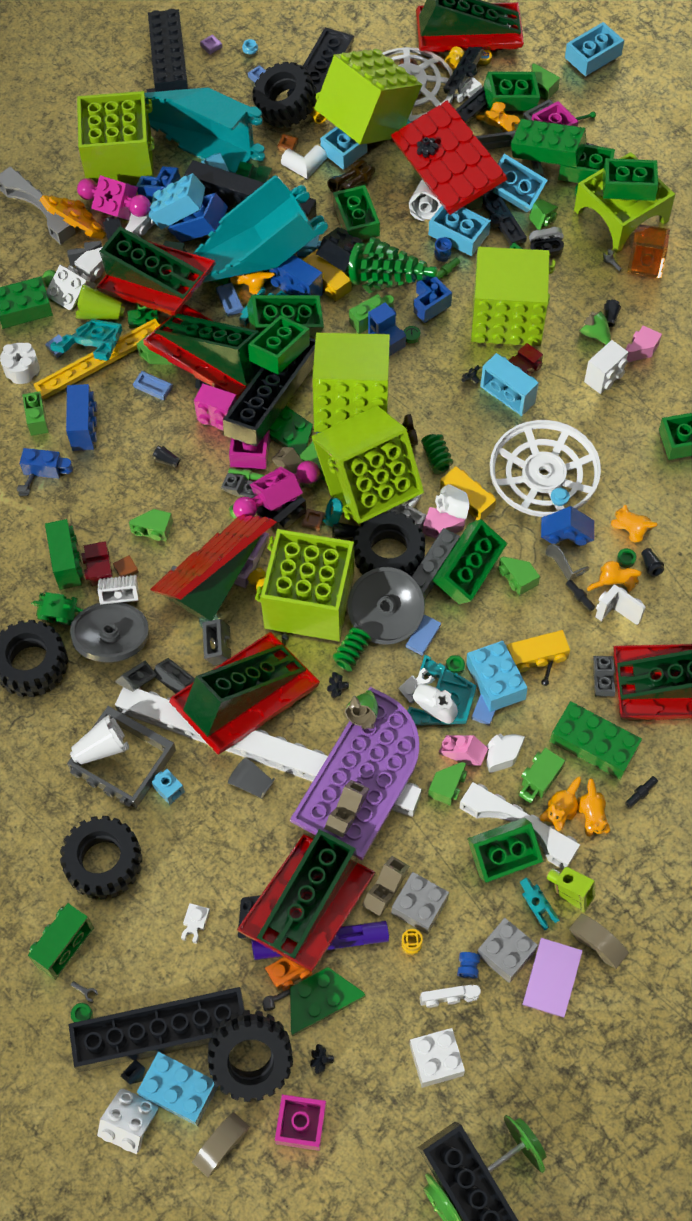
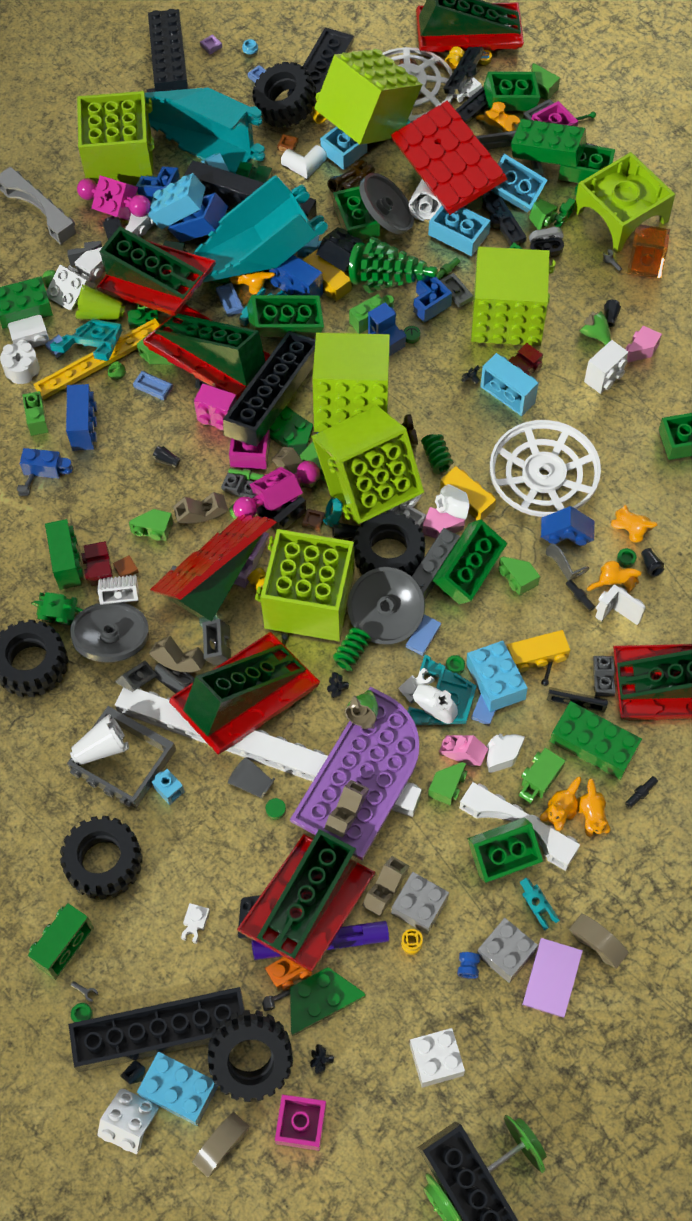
light orange plate [39,195,106,239] -> none
green brick [248,315,310,375] -> none
black plant [417,137,439,158] -> none
white hinge [420,984,481,1008] -> none
blue wheel [434,237,452,262] -> none
lime torso [547,867,596,912] -> none
medium azure plate [551,488,570,506] -> none
medium azure brick [565,22,624,77] -> none
green brick [603,158,658,201] -> none
none -> white bracket [8,315,50,348]
none -> bright green piece [108,361,126,379]
none -> dark tan brick [149,636,206,672]
none -> dark tan brick [173,492,228,523]
none -> green tile [265,798,286,820]
none -> dark grey dish [360,173,414,234]
none -> dark grey plate [440,273,474,308]
none -> black slope [547,687,608,712]
none -> green plate [554,198,576,228]

